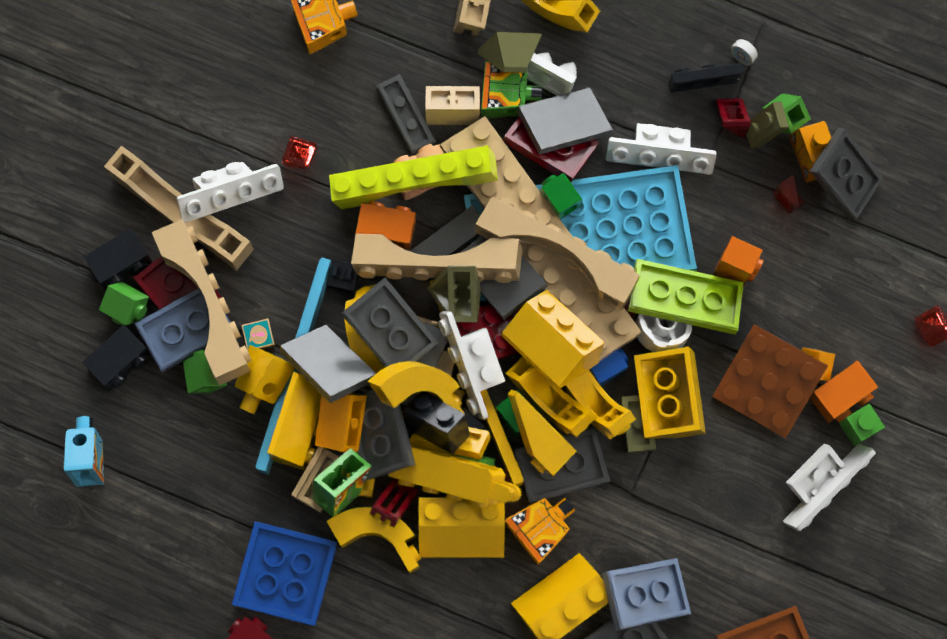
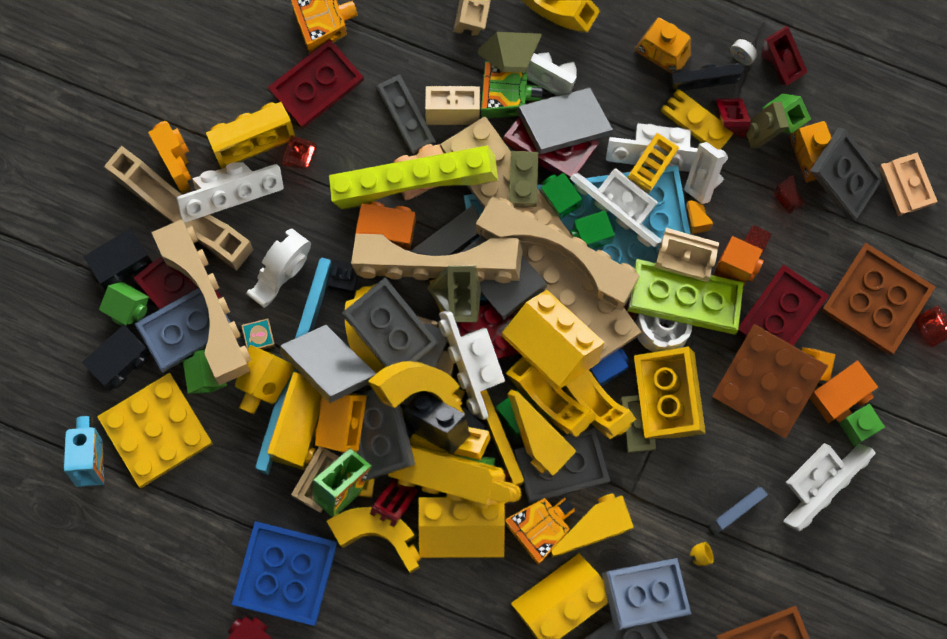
none -> yellow plate [97,373,213,488]
none -> light orange plate [148,121,192,194]
none -> yellow slope [206,102,296,169]
none -> white piece [246,229,311,308]
none -> dark red plate [268,39,364,130]
none -> olive plate [509,151,538,207]
none -> yellow slope [550,493,634,558]
none -> white bracket [570,169,661,247]
none -> green brick [570,210,615,249]
none -> yellow slope [627,133,680,194]
none -> light orange torso [634,18,691,73]
none -> tan hinge [655,228,719,282]
none -> yellow hinge [661,89,734,150]
none -> white tile [684,142,728,204]
none -> light orange slope [685,200,713,234]
none -> yellow hinge [690,542,714,566]
none -> sand blue tile [708,487,767,535]
none -> dark red plate [737,264,829,346]
none -> clear red slope [744,225,772,256]
none -> dark red slope [761,26,808,86]
none -> dark orange plate [821,243,936,356]
none -> light nougat plate [879,152,938,216]

